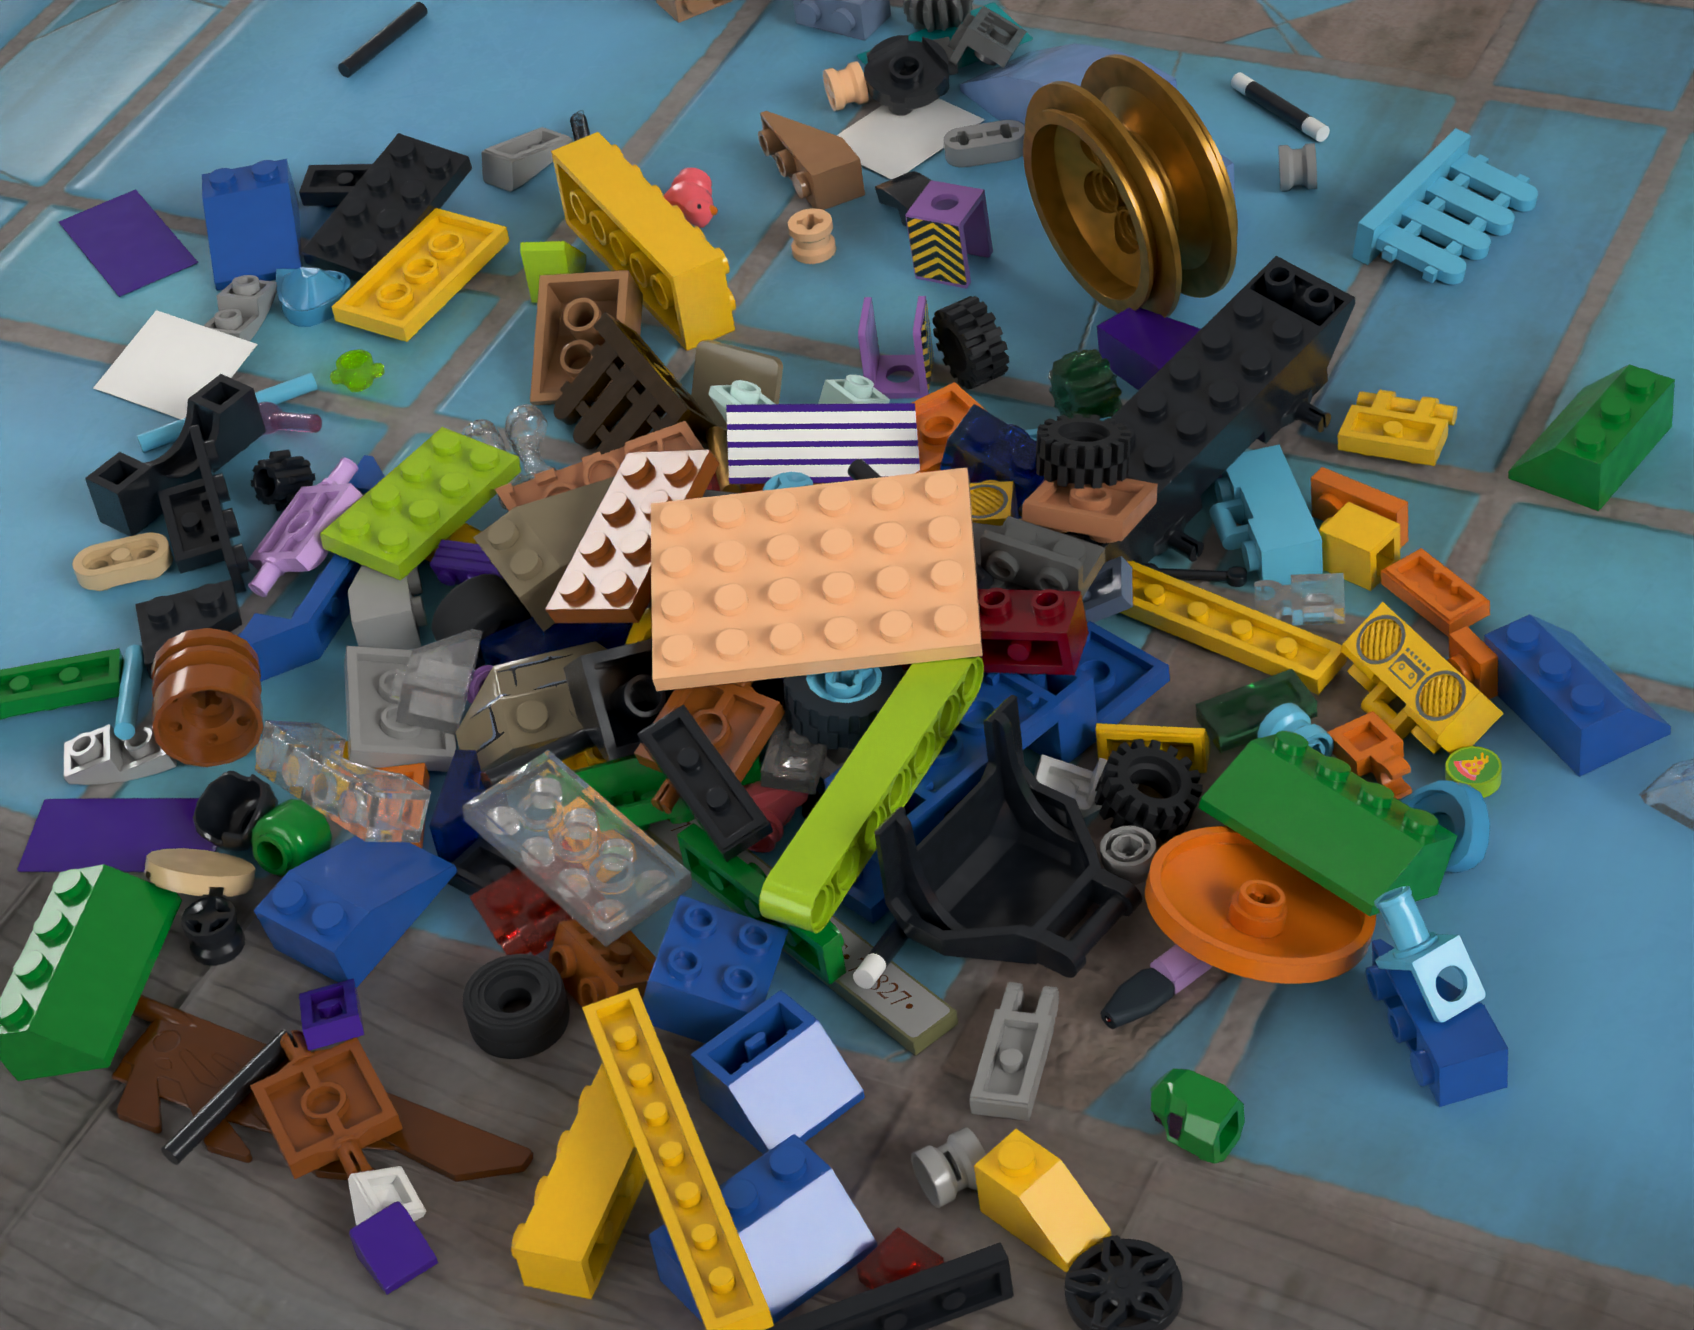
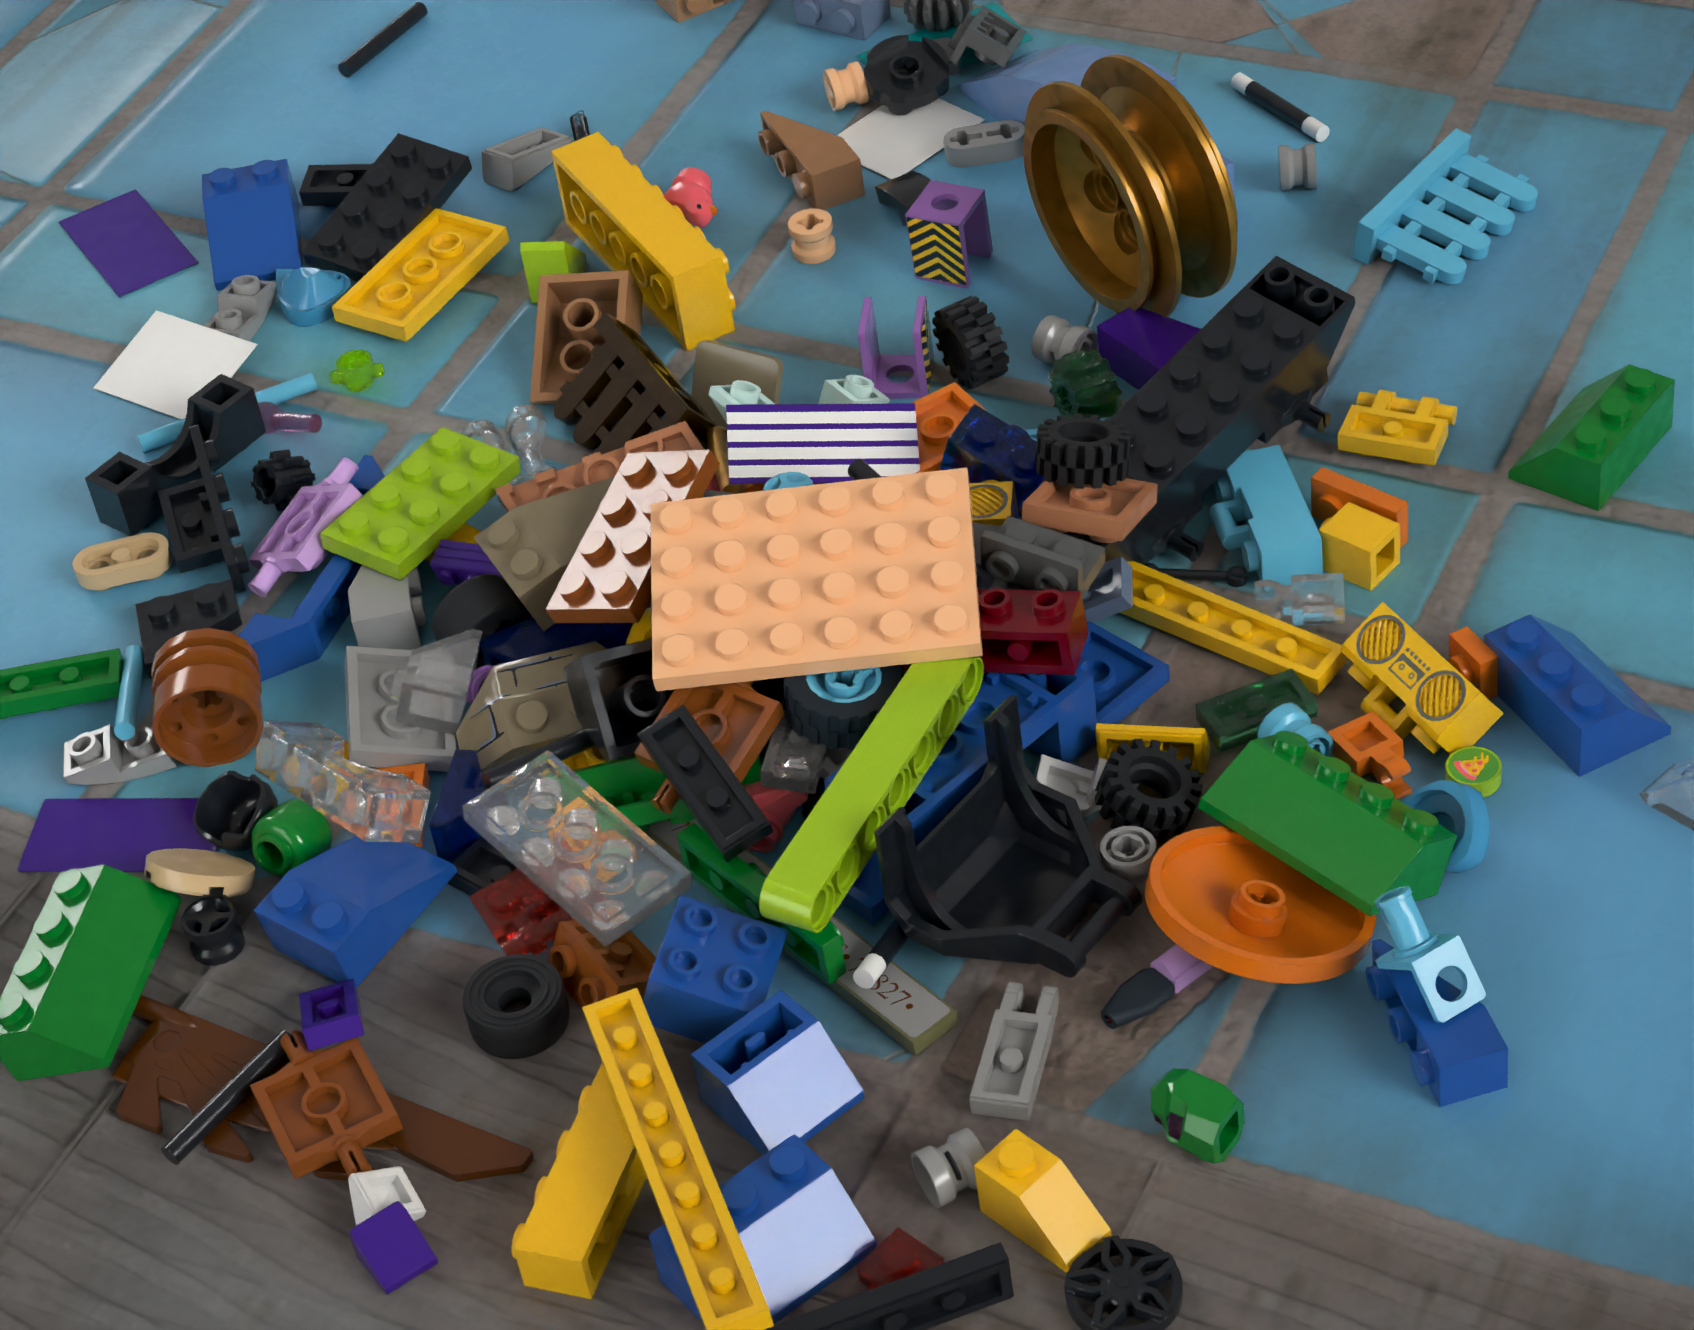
orange plate [1381,548,1490,637] -> none
none -> light grey wheel [1031,315,1098,375]

